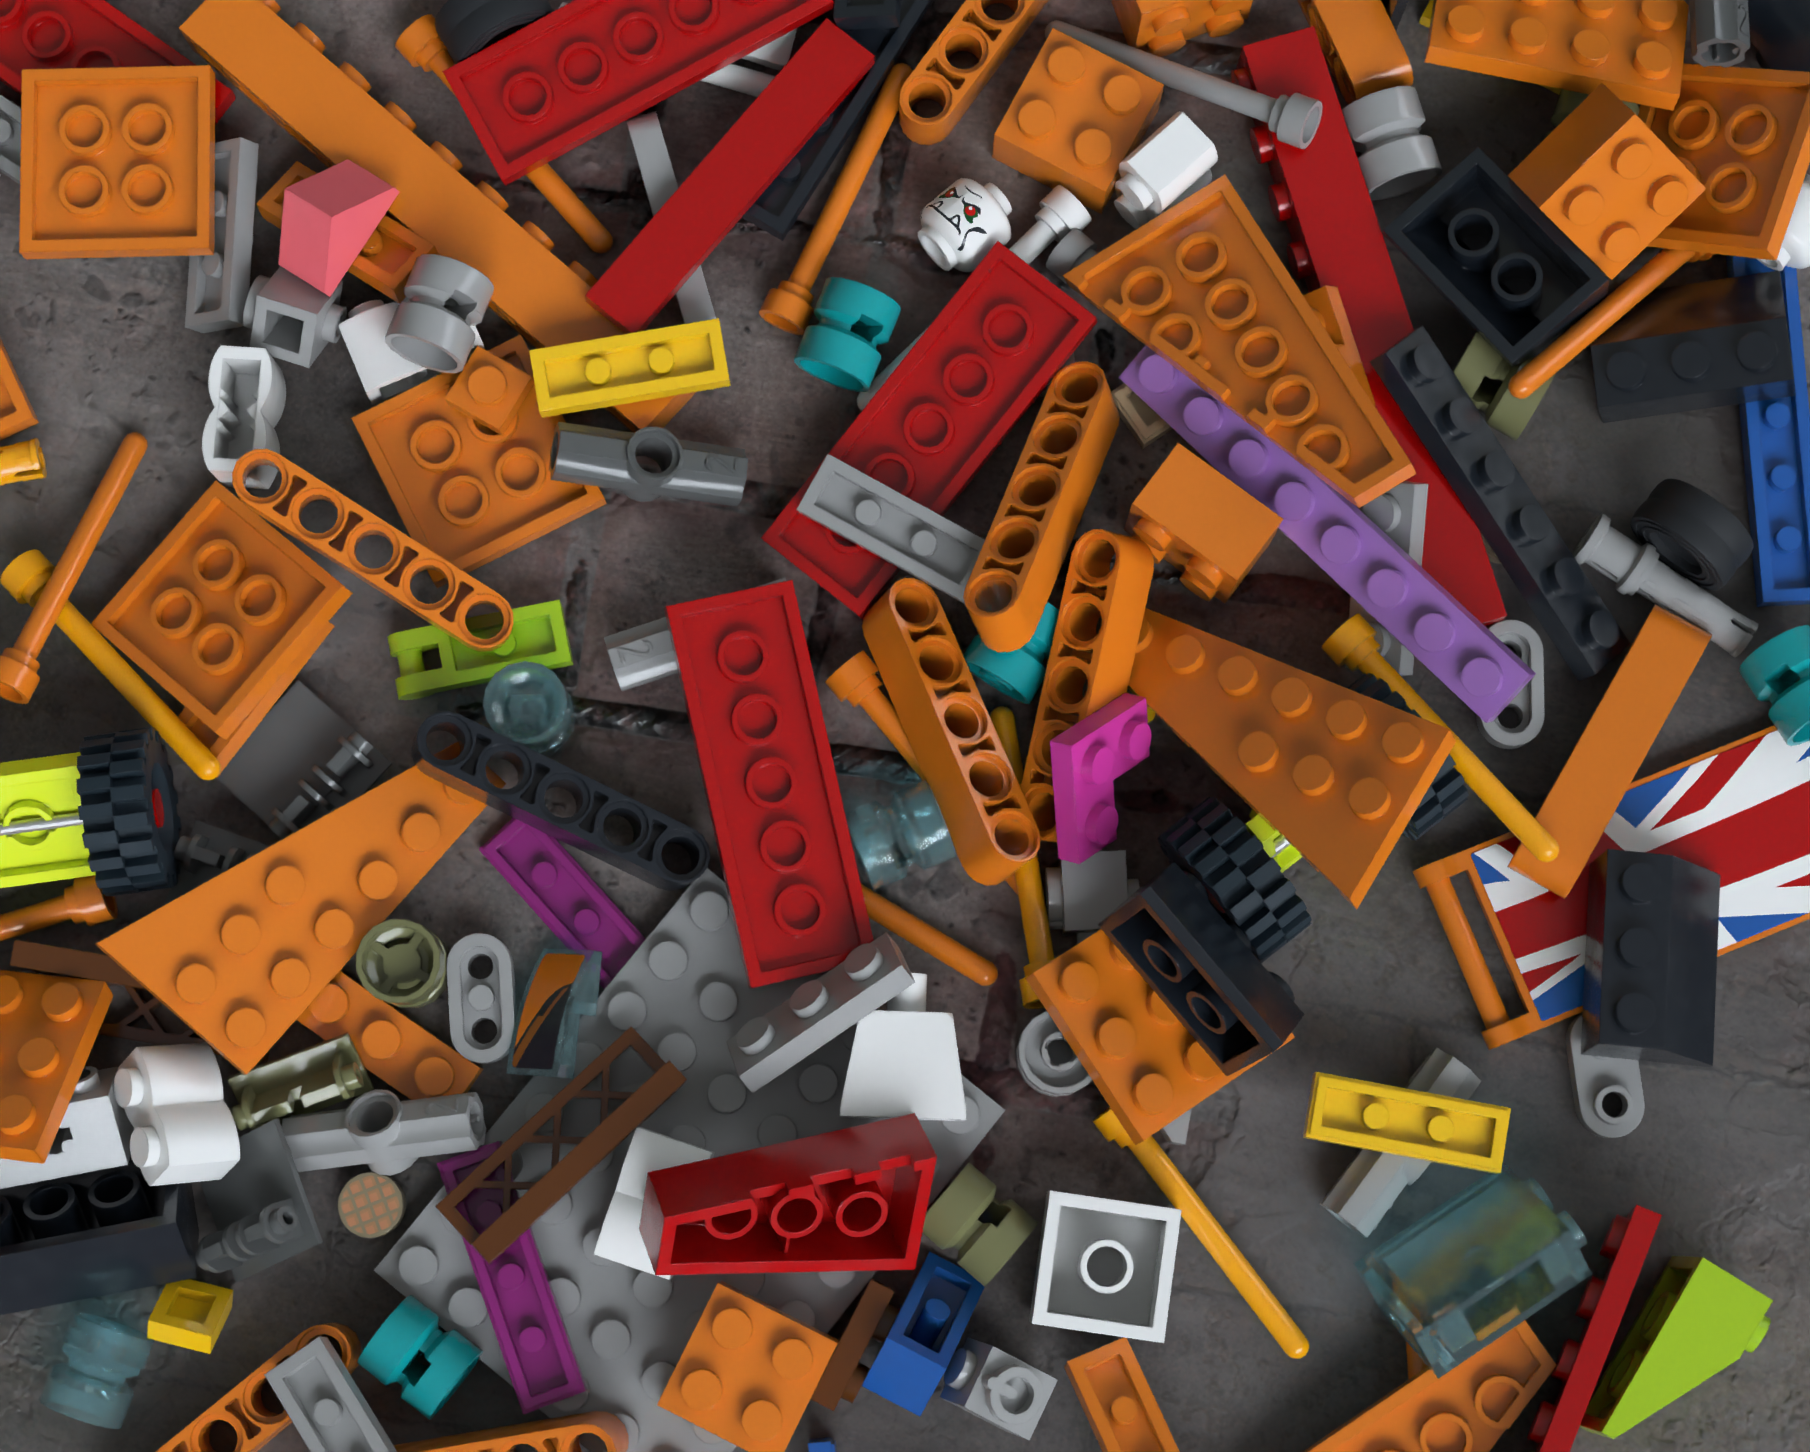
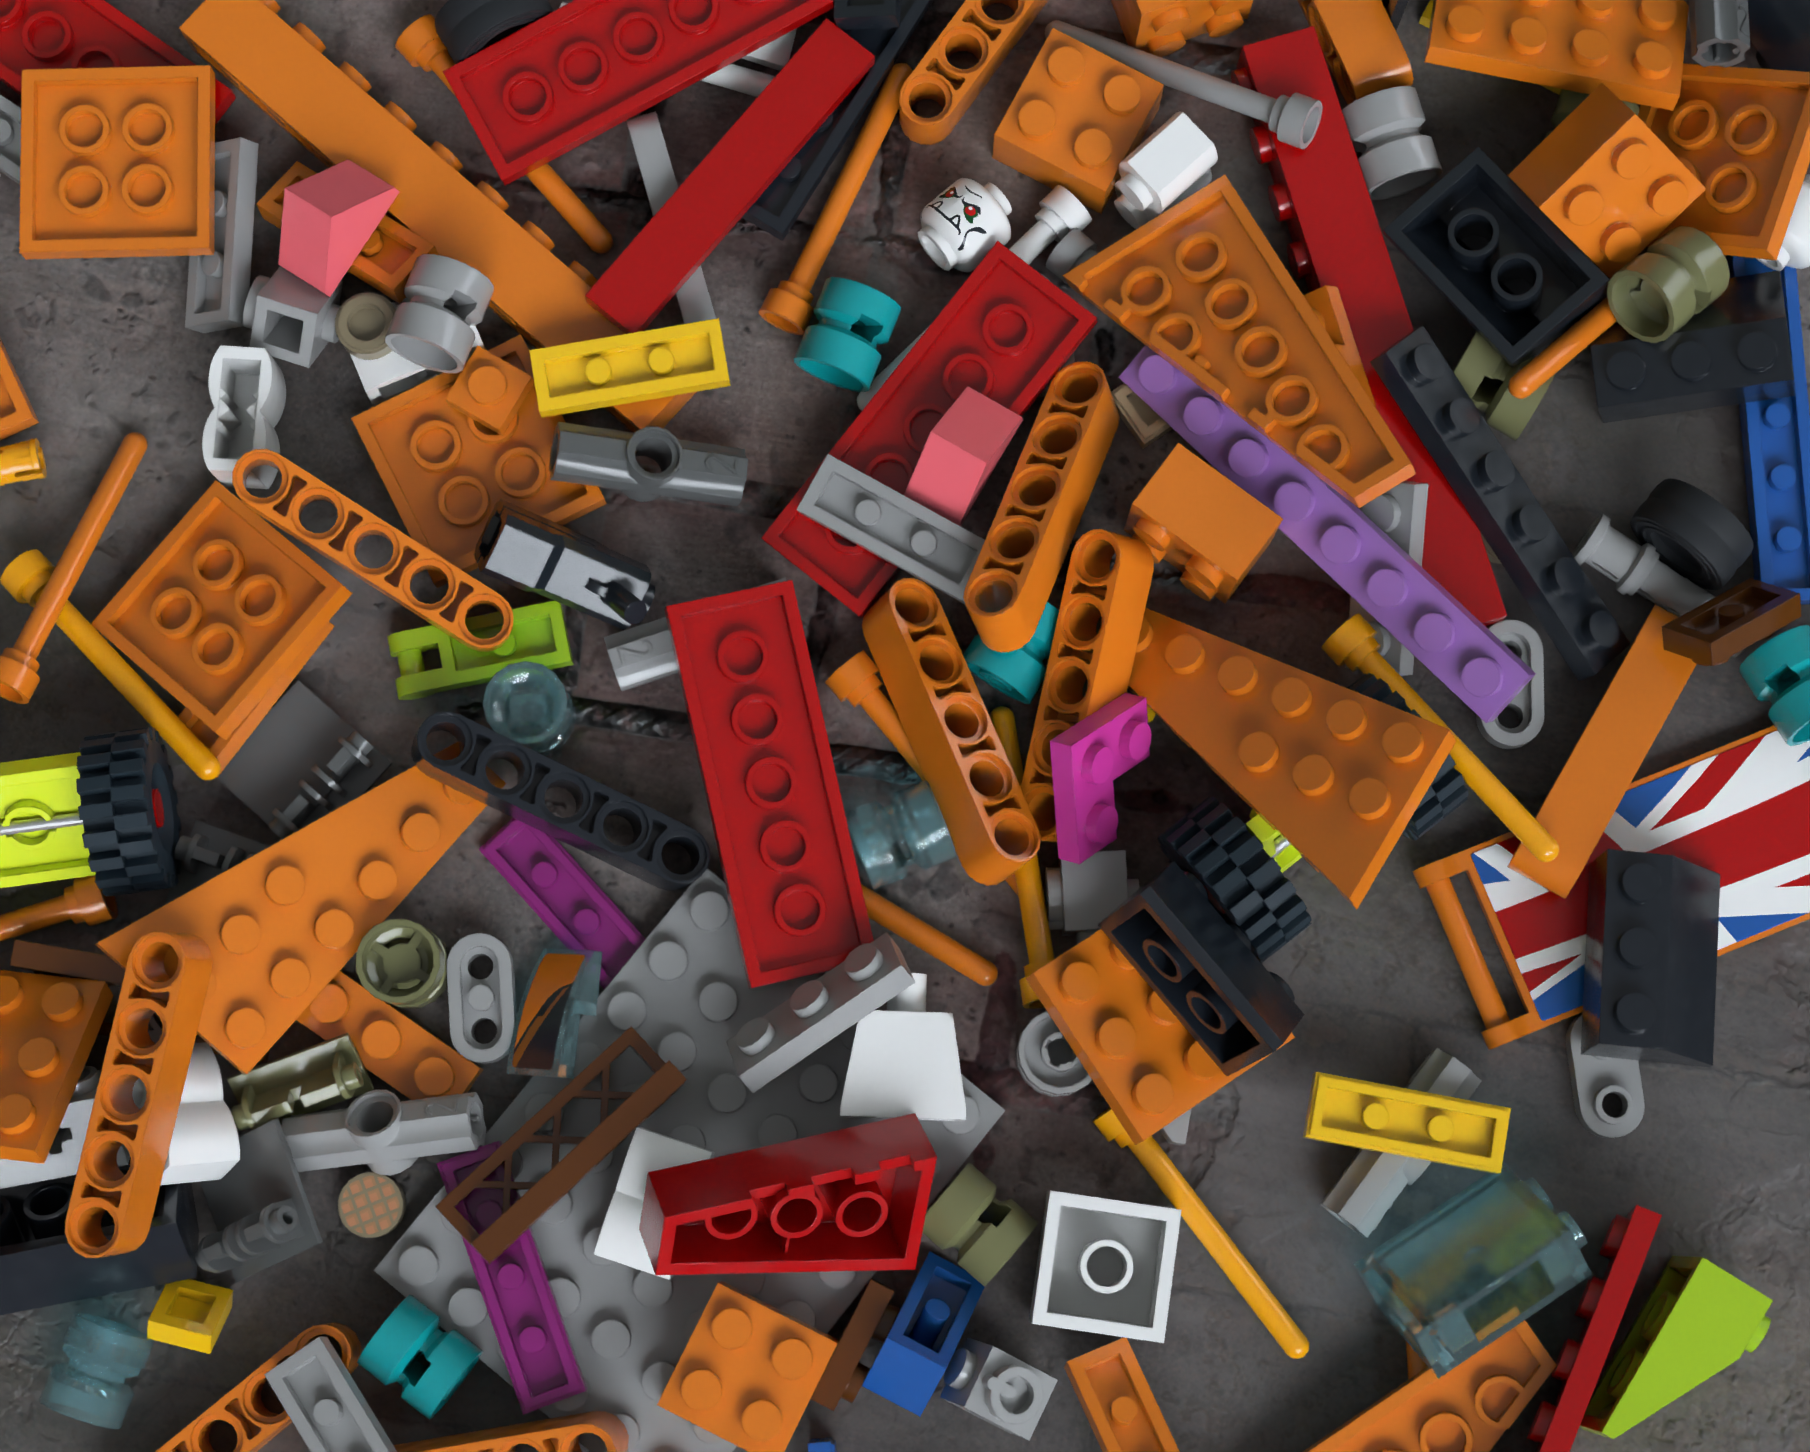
none -> orange beam [65,932,213,1258]
none -> dark tan tile [335,293,396,360]
none -> black piece [474,499,655,630]
none -> coral slope [904,386,1023,526]
none -> olive wheel [1607,226,1730,343]
none -> reddish brown plate [1662,578,1802,666]

